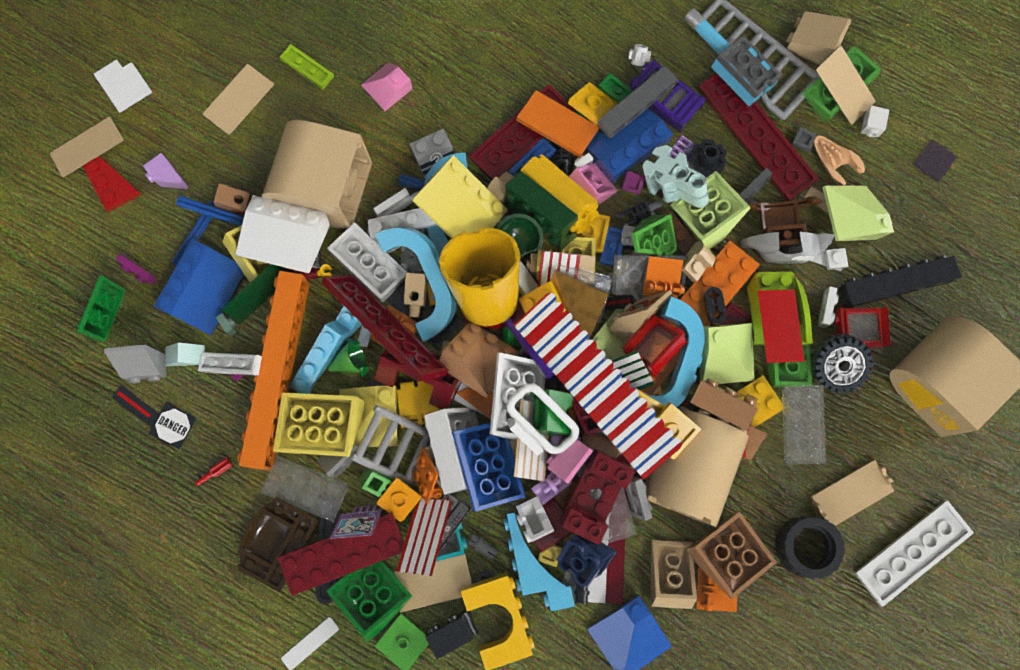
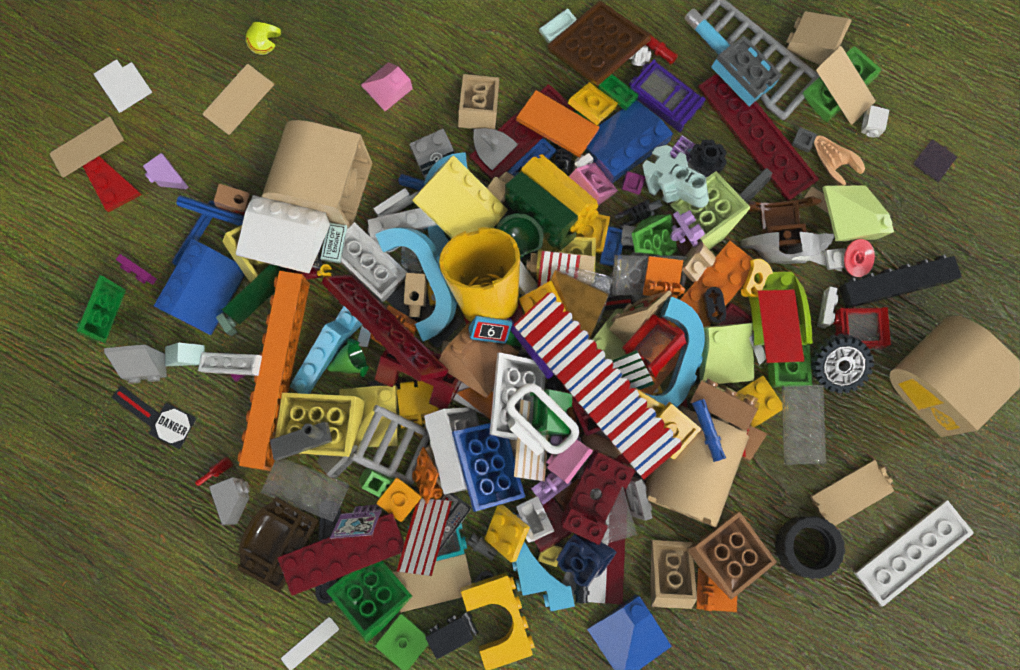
lime tile [279,44,334,90] -> none
dark grey beam [597,66,679,139] -> none
none -> light grey slope [209,477,250,525]
none -> neon yellow helmet [245,22,281,55]
none -> dark grey piece [270,422,332,460]
none -> light aqua tile [320,223,348,263]
none -> tan slope [458,74,499,130]
none -> slope [468,316,512,344]
none -> light grey shield [473,128,518,170]
none -> yellow plate [485,505,530,562]
none -> light aqua tile [539,8,577,43]
none -> reddish brown plate [547,1,651,86]
none -> red pin [646,34,678,65]
none -> lavender hips [670,210,705,247]
none -> blue pin [692,399,726,462]
none -> yellow piece [741,259,773,297]
none -> white sticker [749,334,766,365]
none -> coral dish [844,239,875,277]

